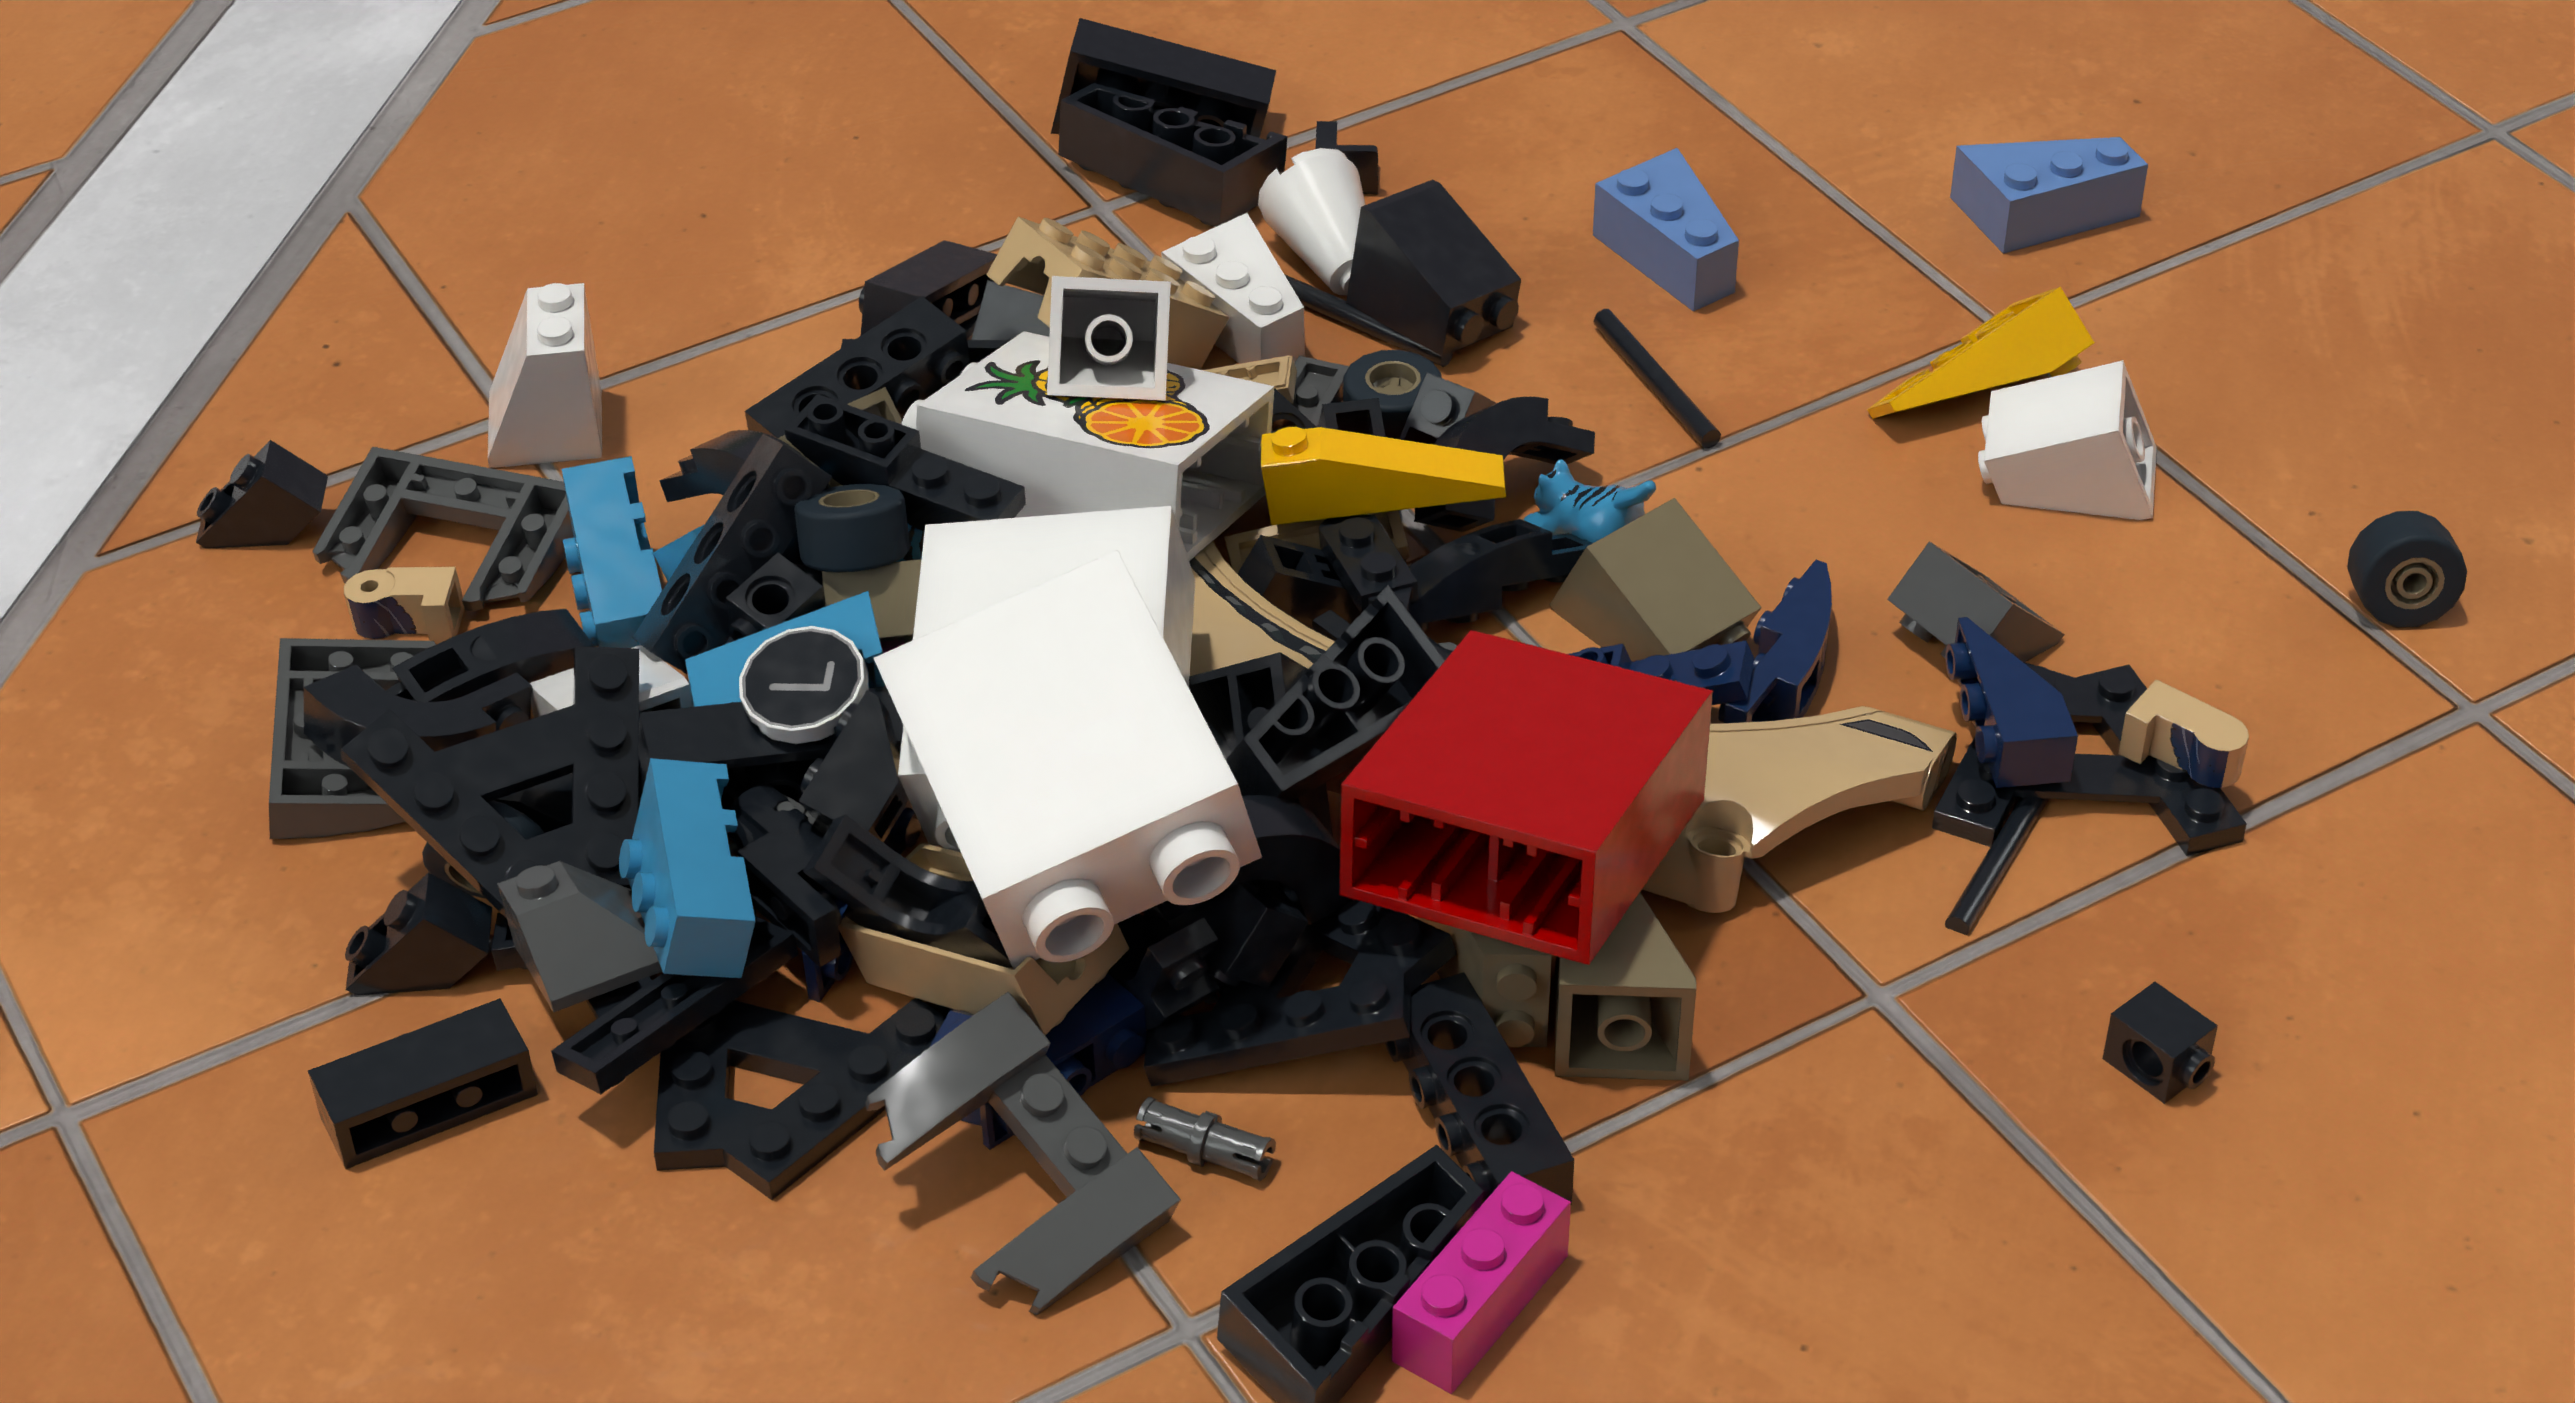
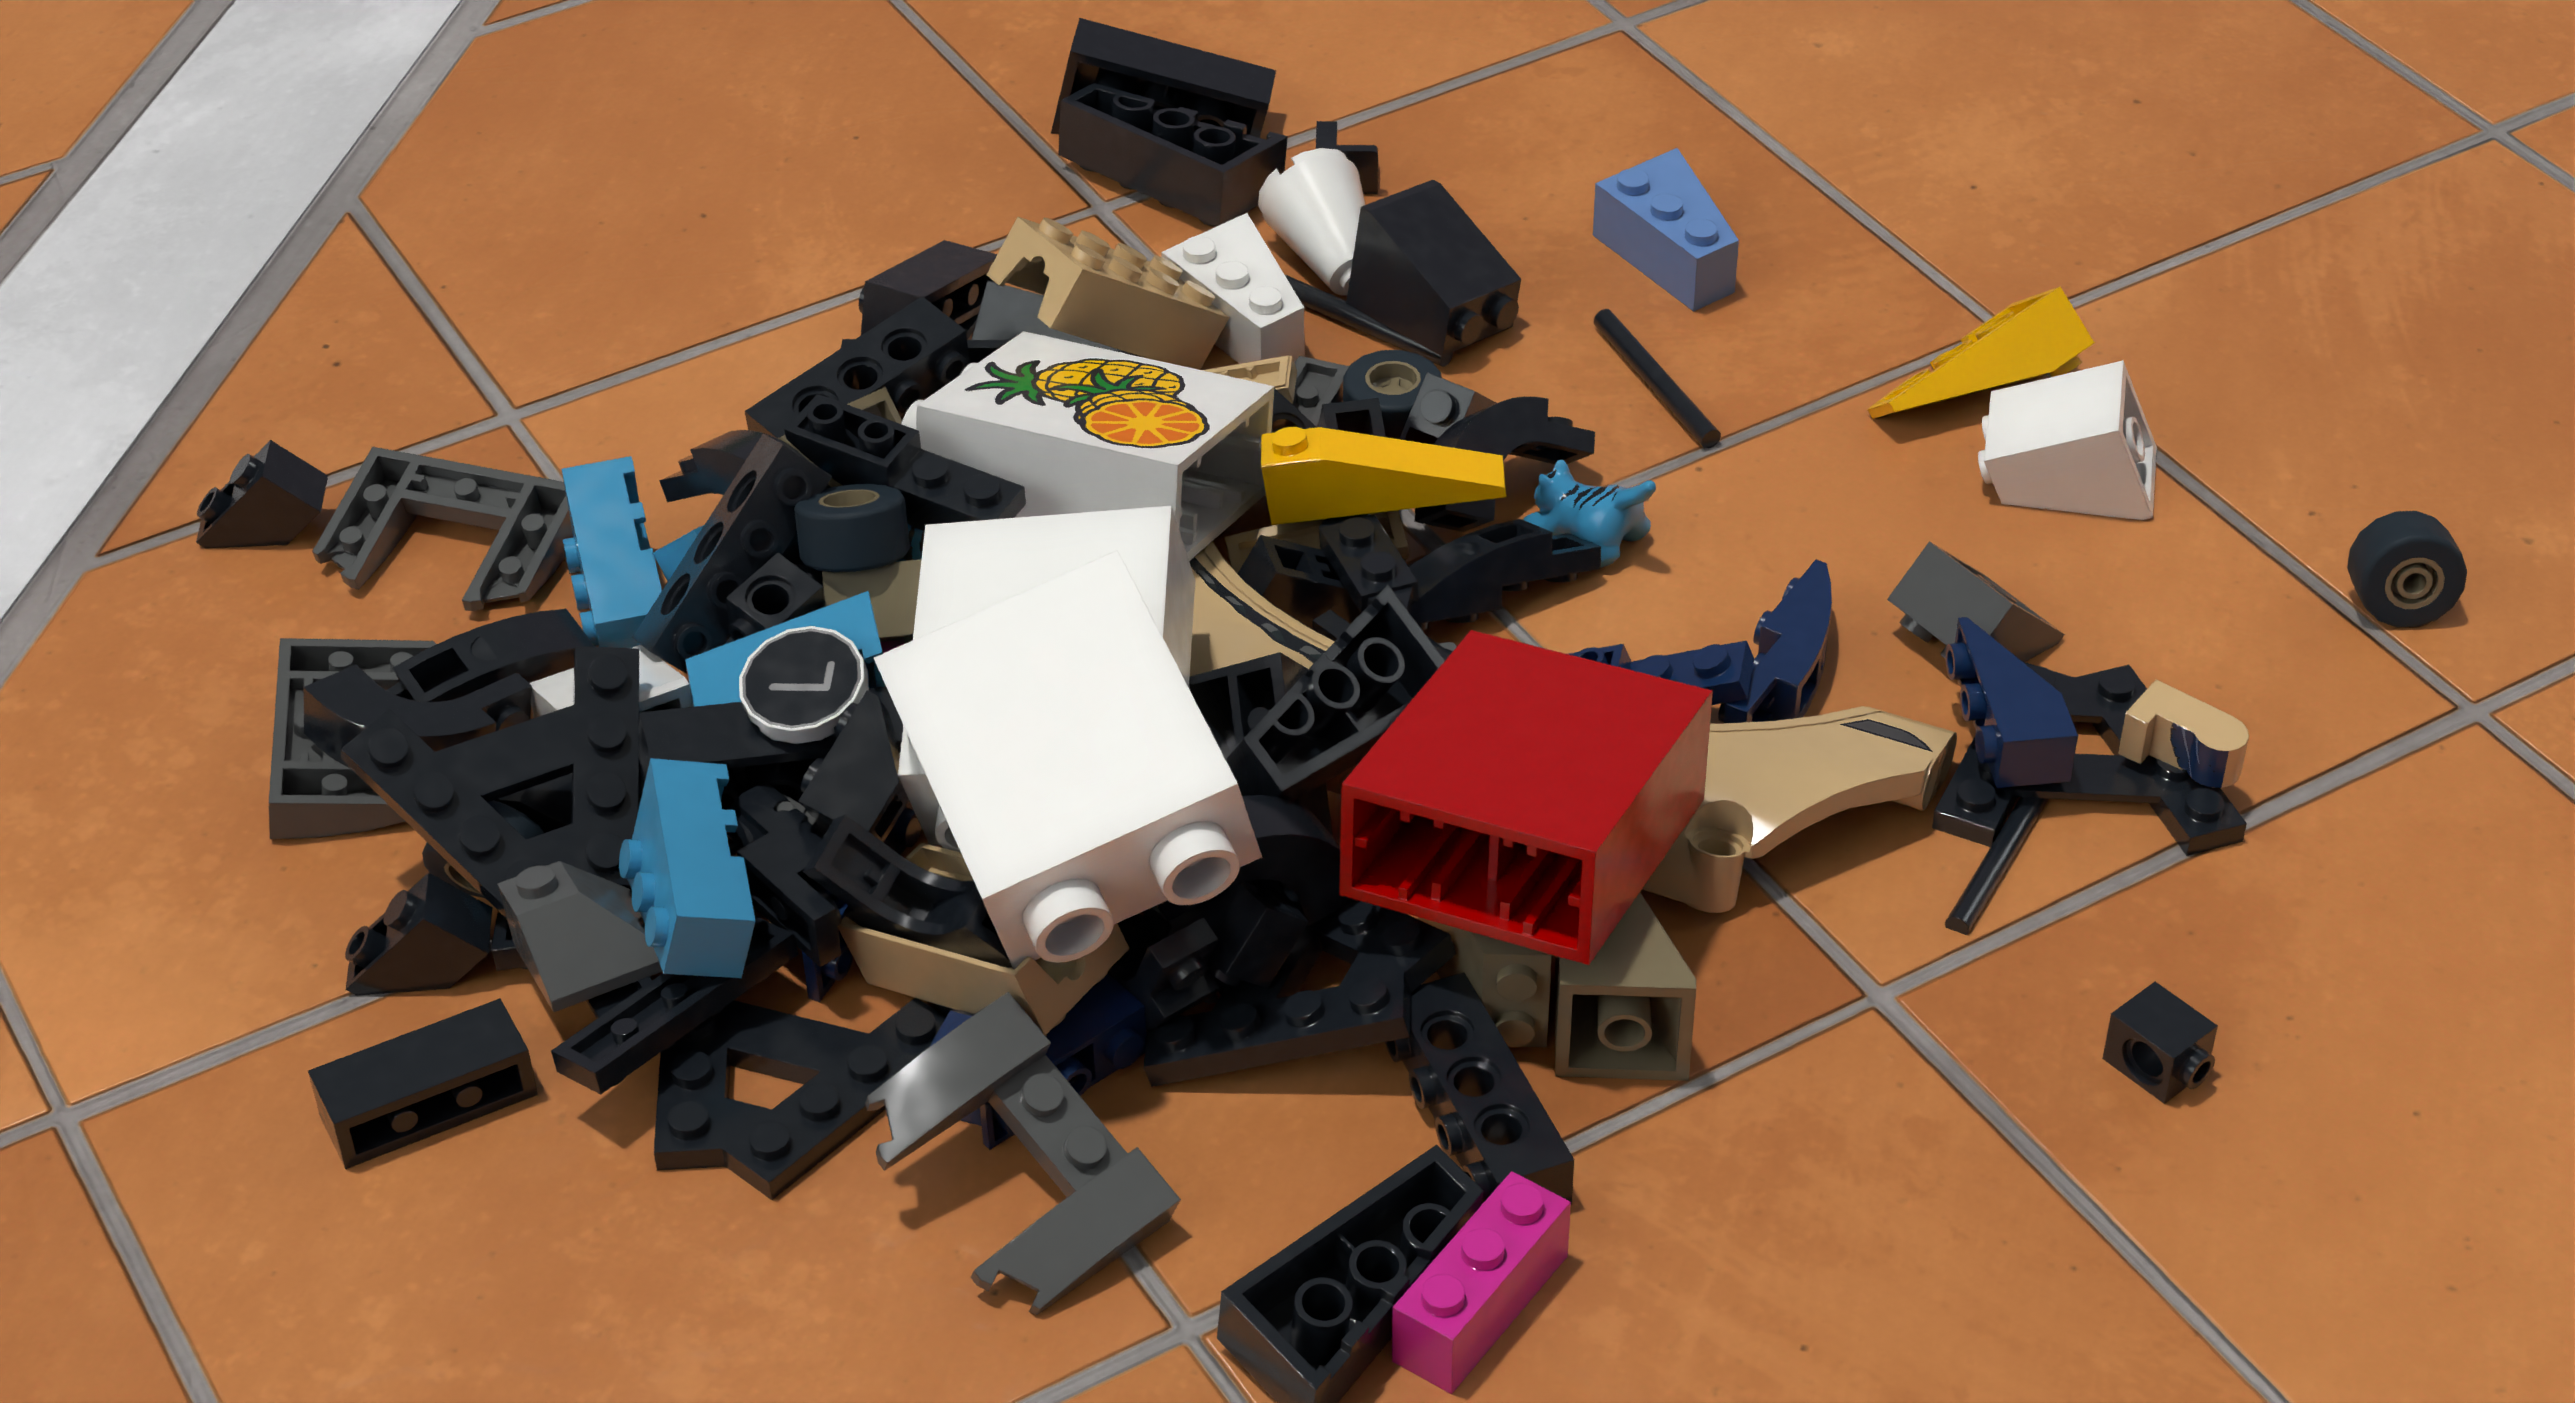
tan leg [344,567,465,644] -> none
white slope [488,283,602,468] -> none
white slope [1047,276,1171,401] -> none
dark grey pin [1134,1097,1276,1181] -> none
dark tan slope [1550,498,1762,661] -> none
medium blue wedge [1950,137,2148,254] -> none

